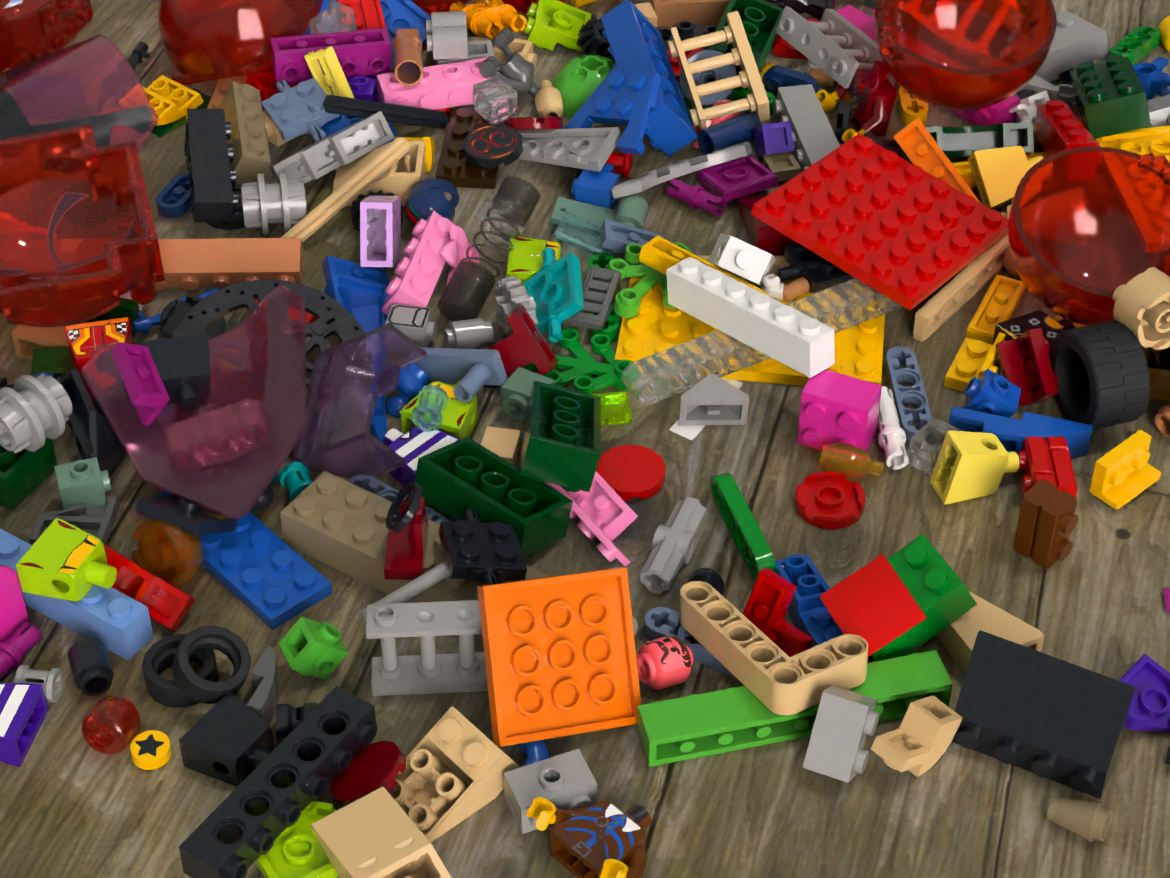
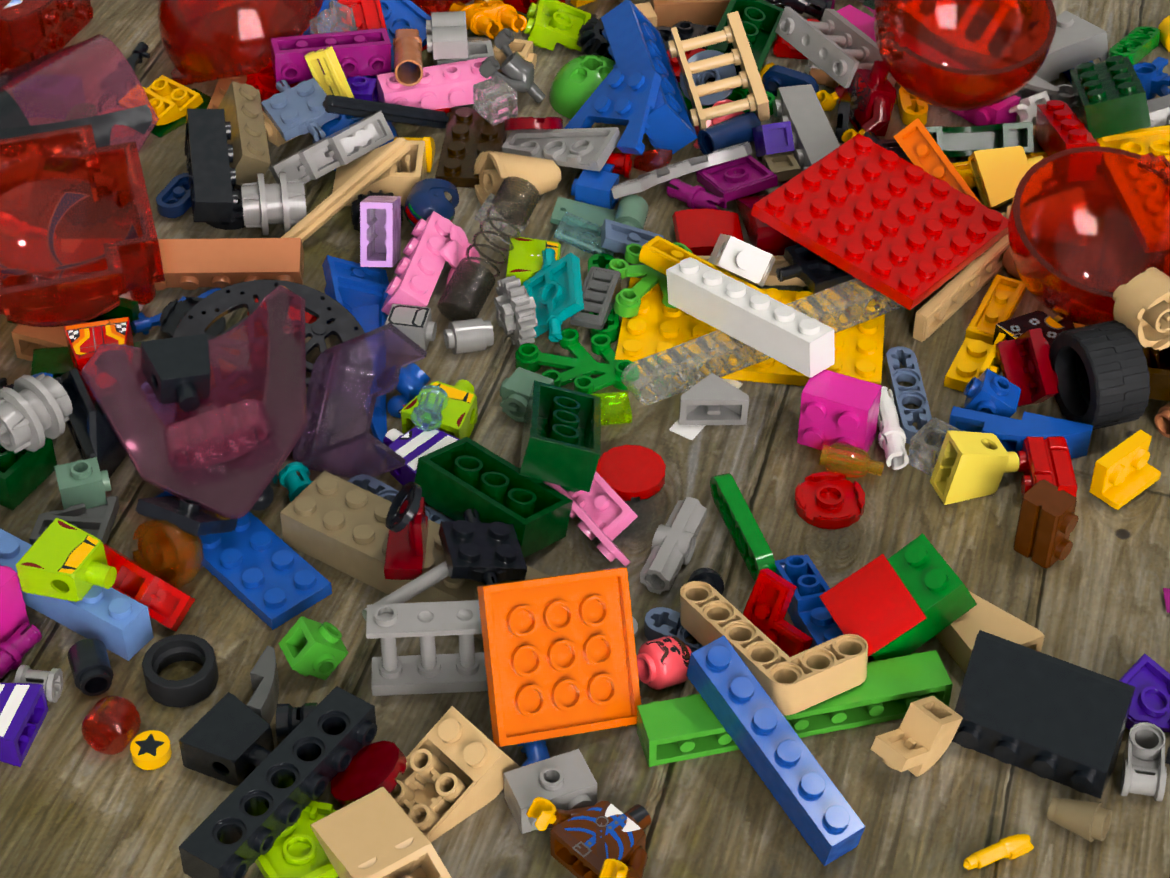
magenta panel [111,342,170,426] -> none
black tyre [172,625,251,704] -> none
sand blue piece [407,347,507,403] -> none
black tile [463,124,523,169] -> none
dark red piece [473,305,558,389] -> none
tan panel [481,426,521,467] -> none
tan plant [535,80,564,118] -> none
arm [762,274,810,302] -> none
light grey brick [802,685,880,783] -> none
none -> tan cone [474,151,561,212]
none -> clear red tile [633,149,672,172]
none -> red slope [672,209,744,256]
none -> brick [686,635,865,866]
none -> yellow piece [963,834,1034,870]
none -> light grey piece [1120,722,1167,802]

